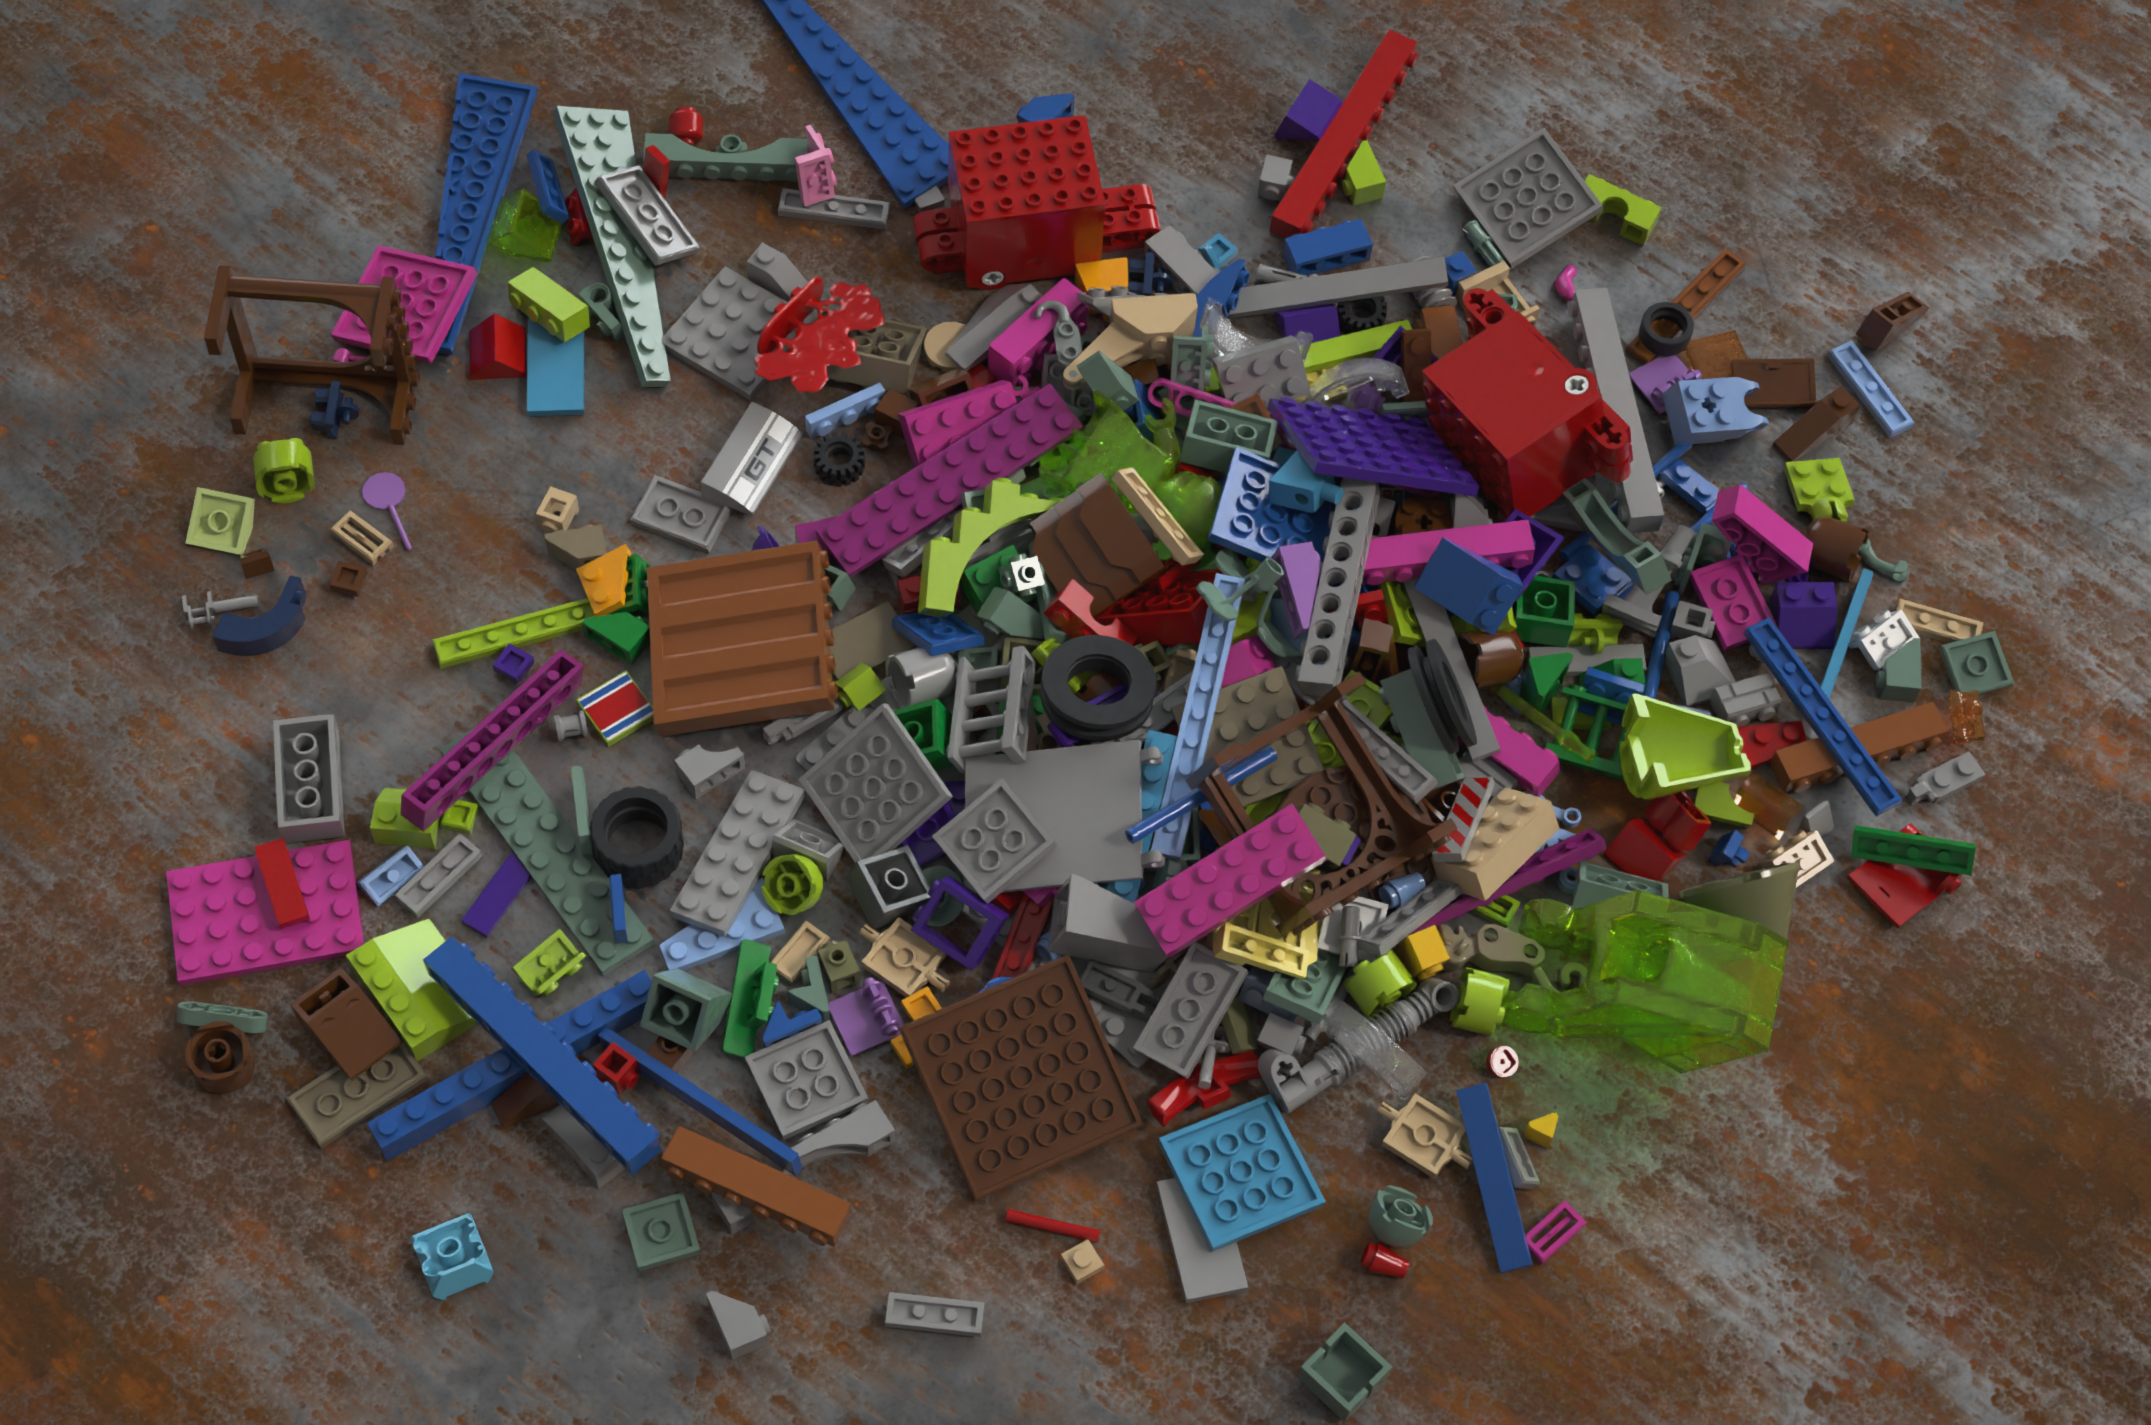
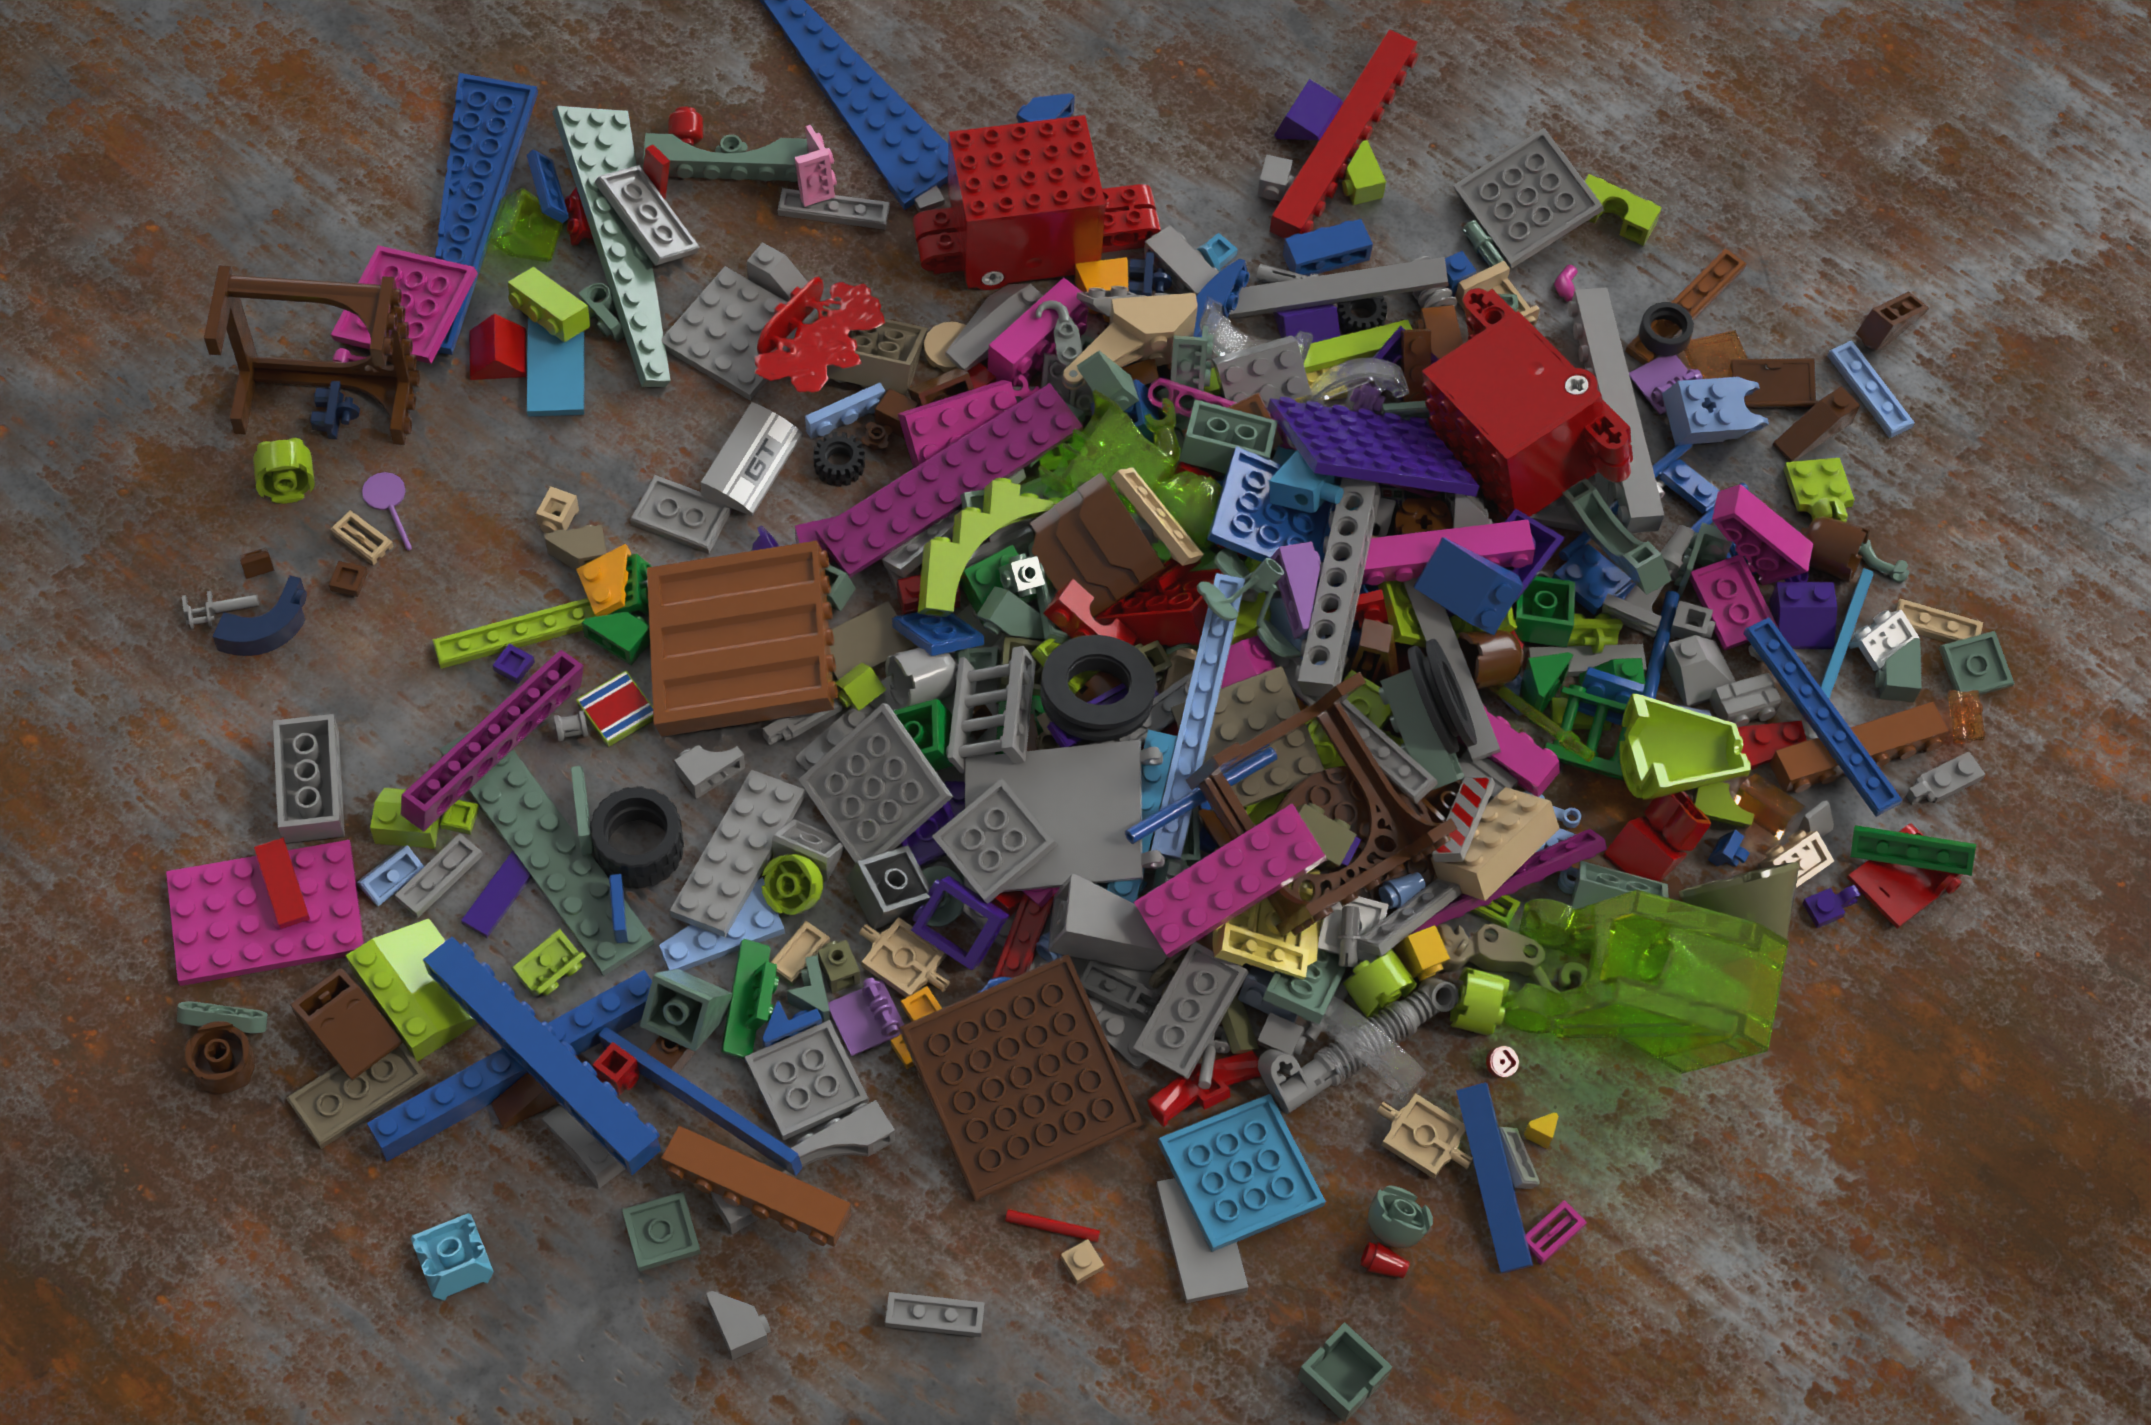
yellowish green slope [185,487,255,555] -> none
none -> dark purple plate [1802,885,1861,928]

